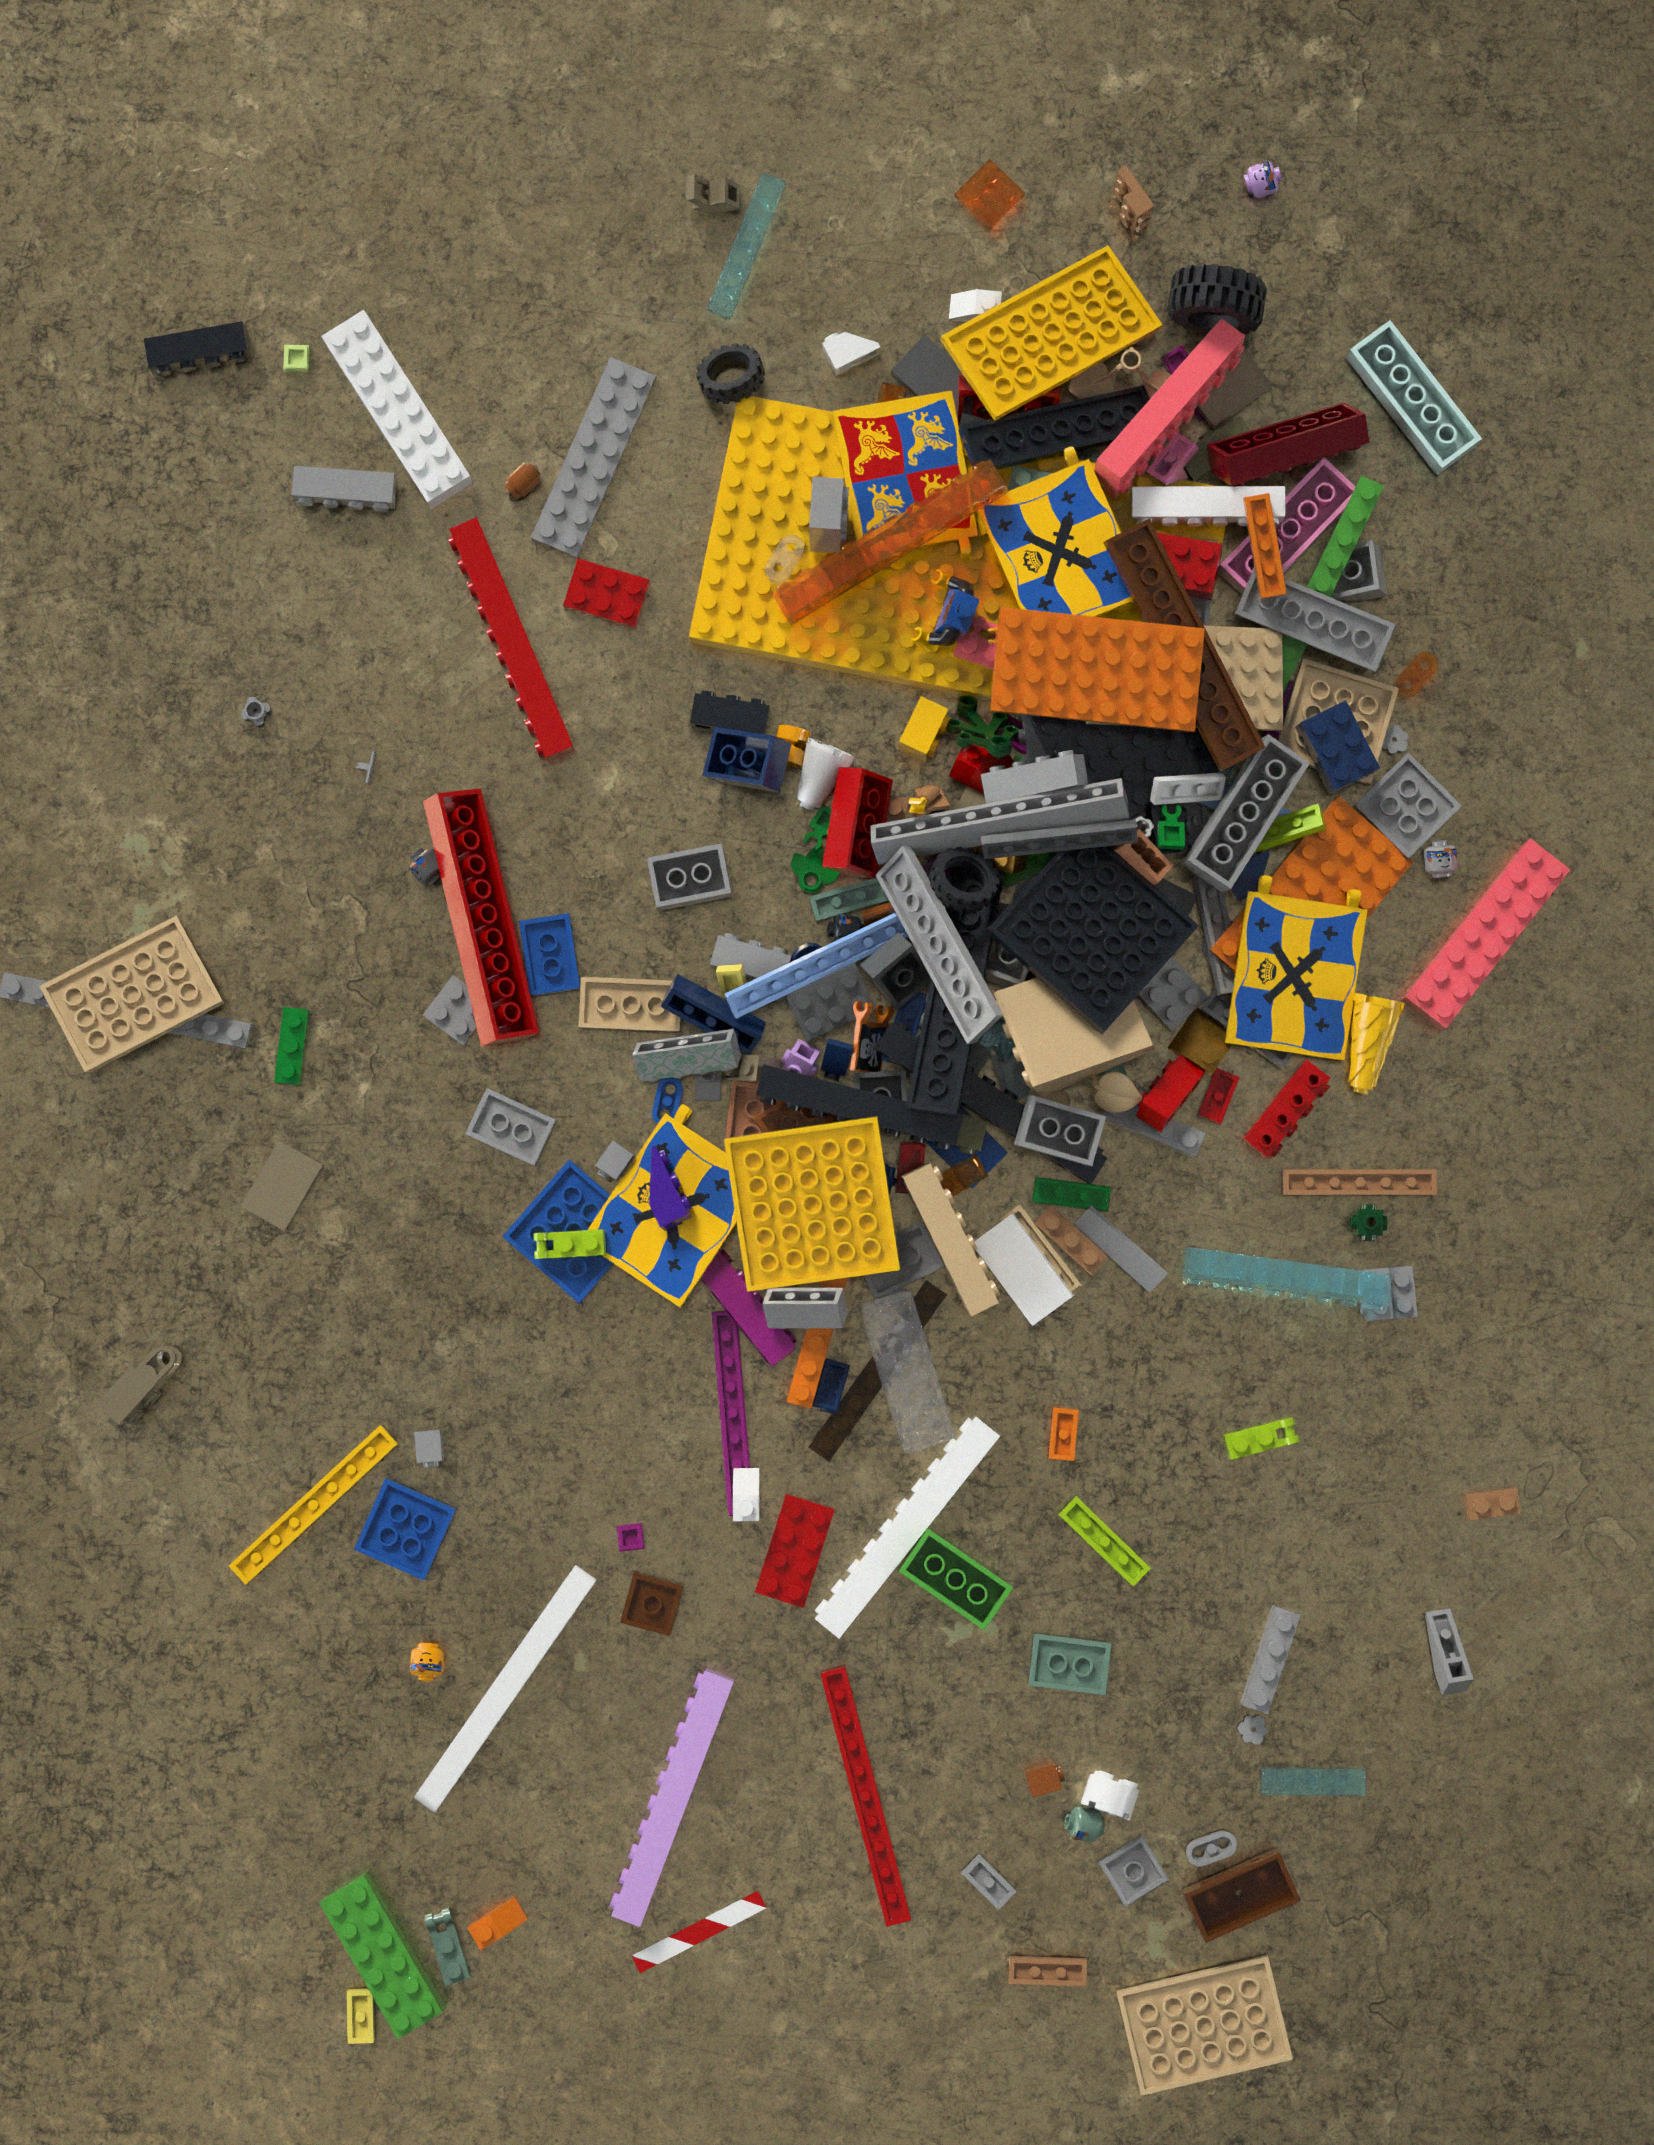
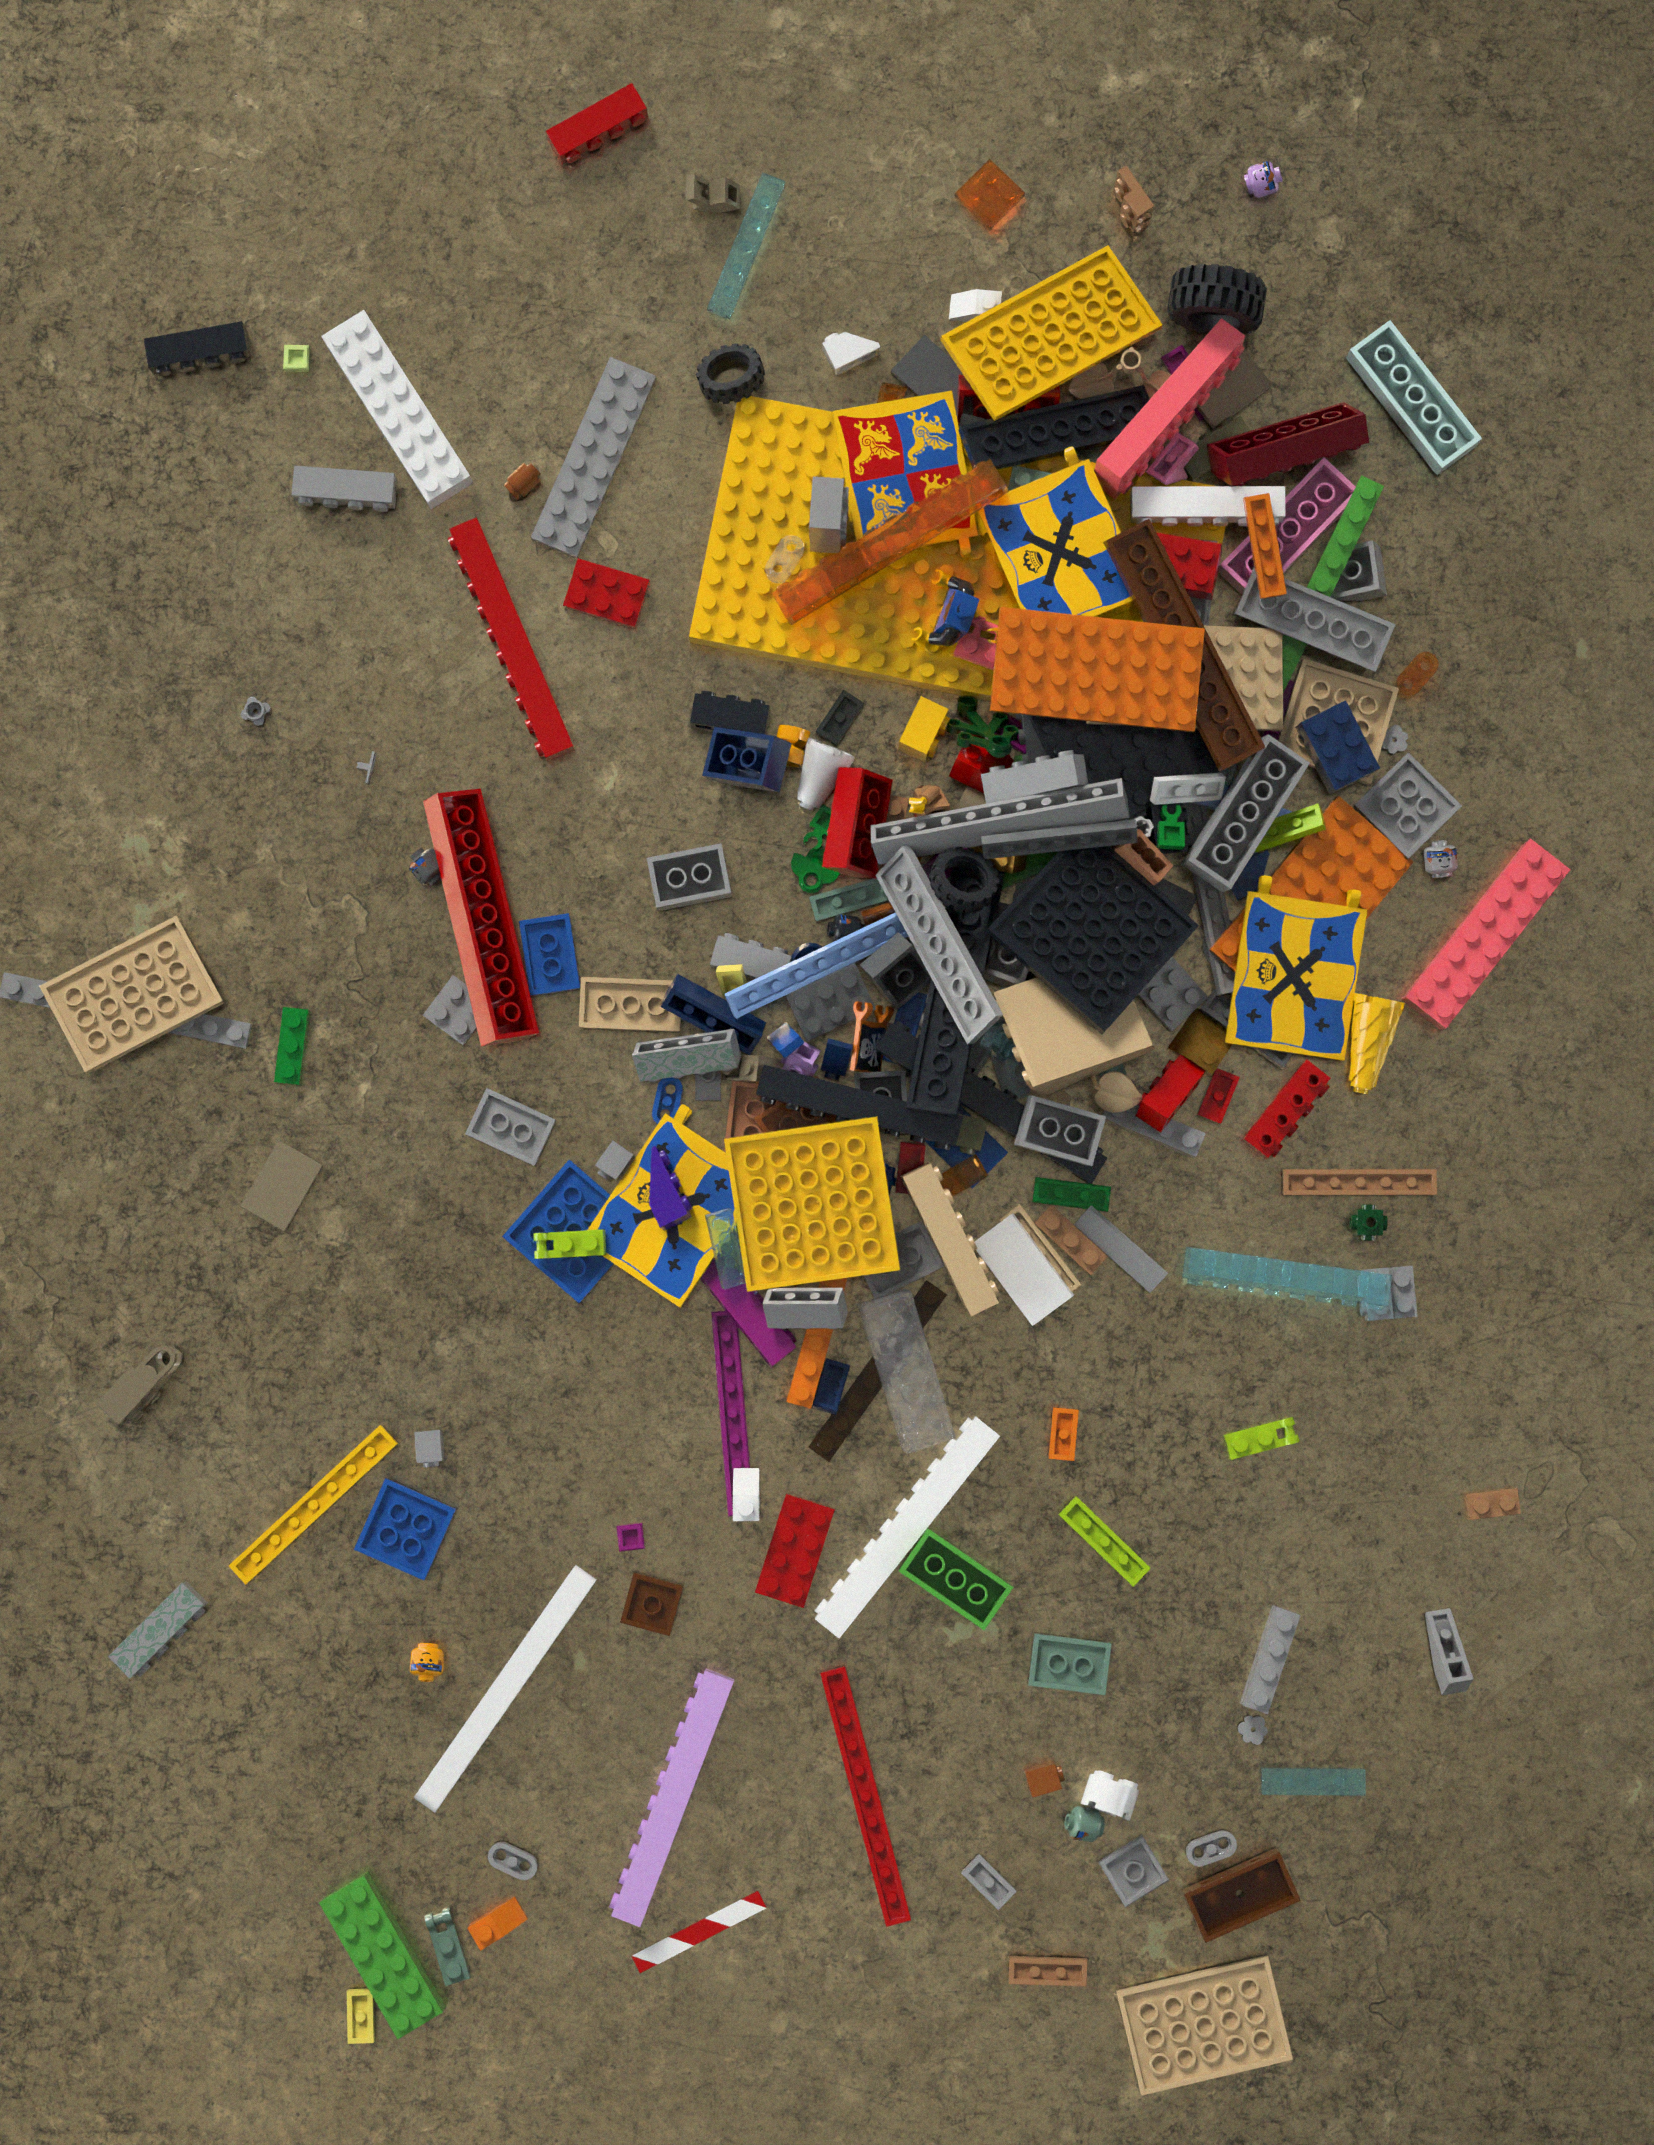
none -> light grey brick [108,1581,208,1679]
none -> light grey plate [488,1842,538,1880]
none -> red brick [545,83,648,164]
none -> clear light blue plate [705,1208,746,1290]
none -> blue tile [766,1022,804,1058]
none -> pearl dark grey plate [816,689,864,746]

